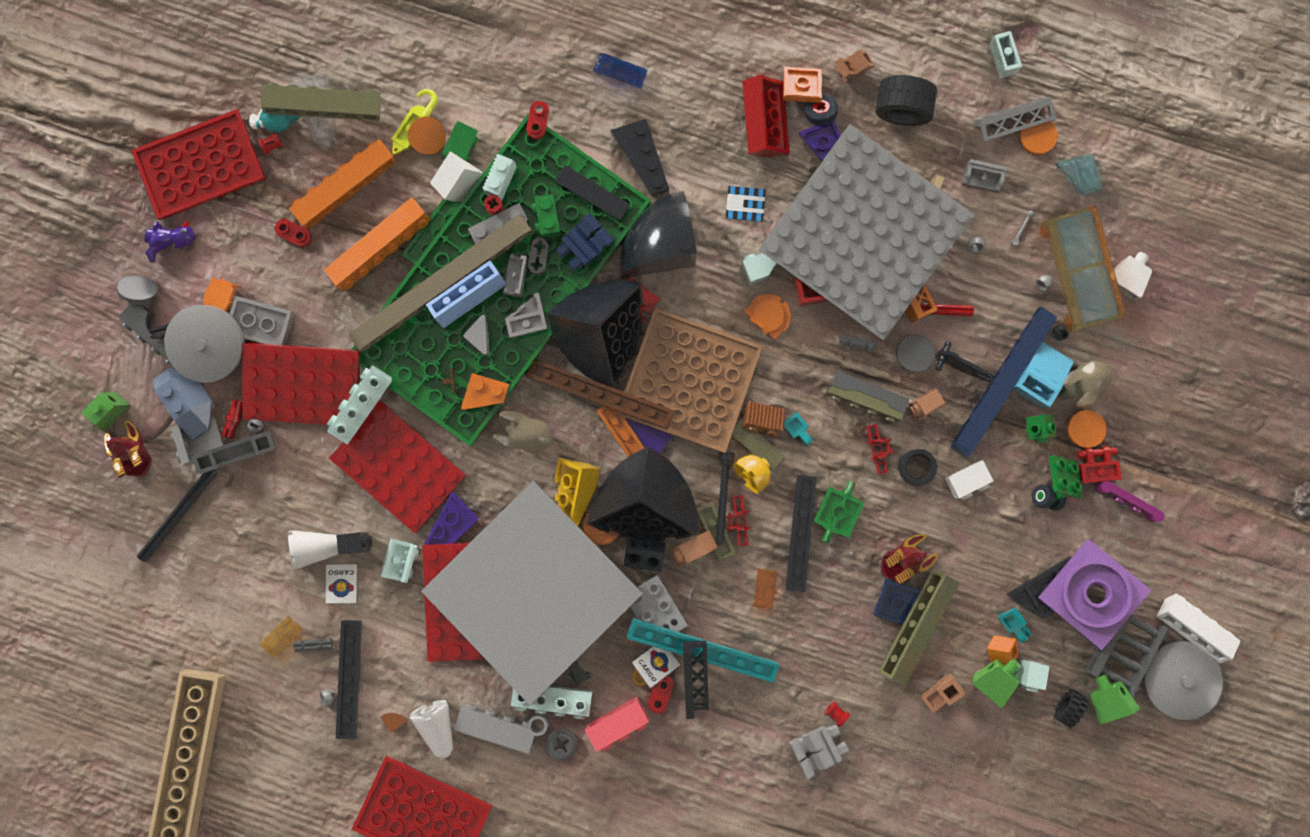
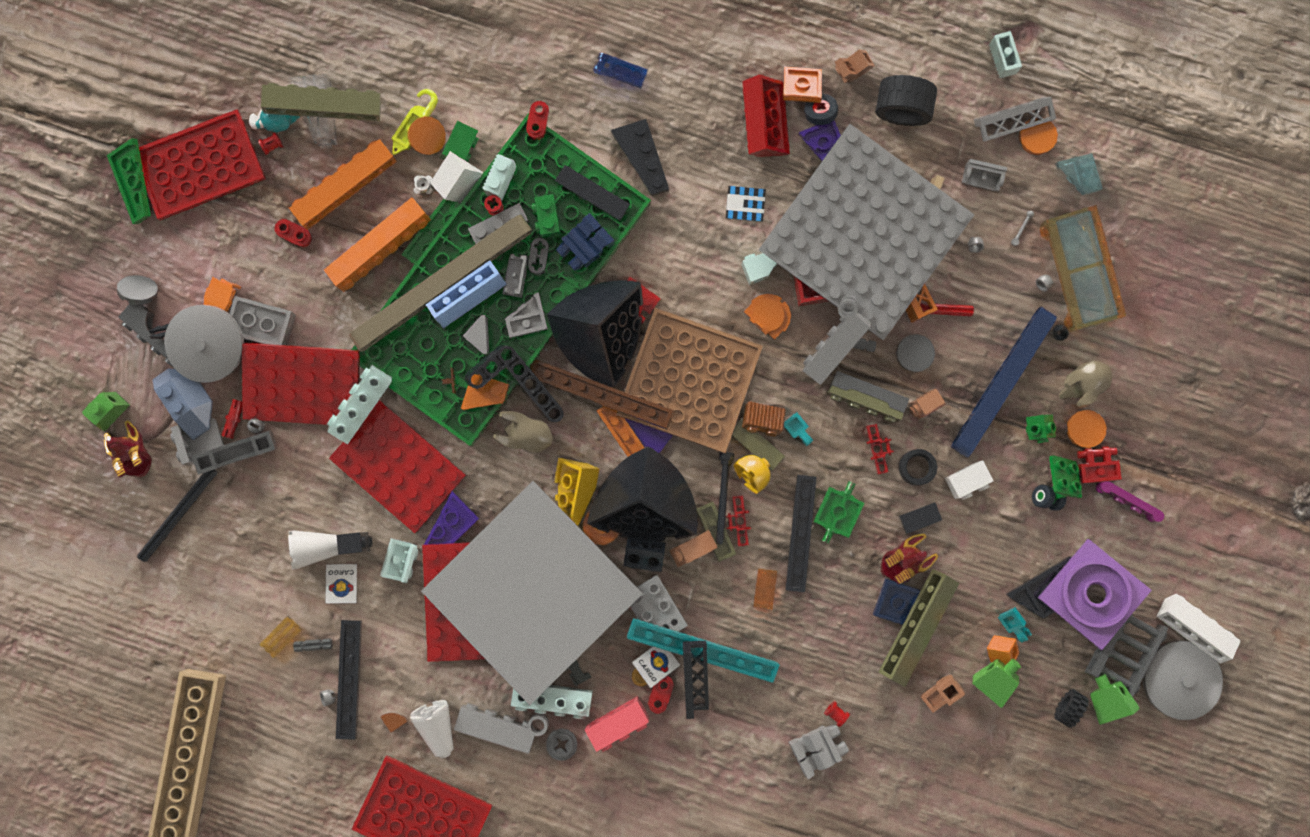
dark purple animal [144,221,195,263] -> none
black brick [620,191,697,279] -> none
black piece [935,341,995,383] -> none
medium azure slope [1012,342,1074,409] -> none
light aqua brick [1016,659,1049,692] -> none
white torso [1104,252,1152,301] -> none
none -> green wing [107,138,151,224]
none -> white plate [414,176,433,194]
none -> black beam [465,345,564,423]
none -> light grey hinge [803,296,871,385]
none -> black tile [899,502,942,534]

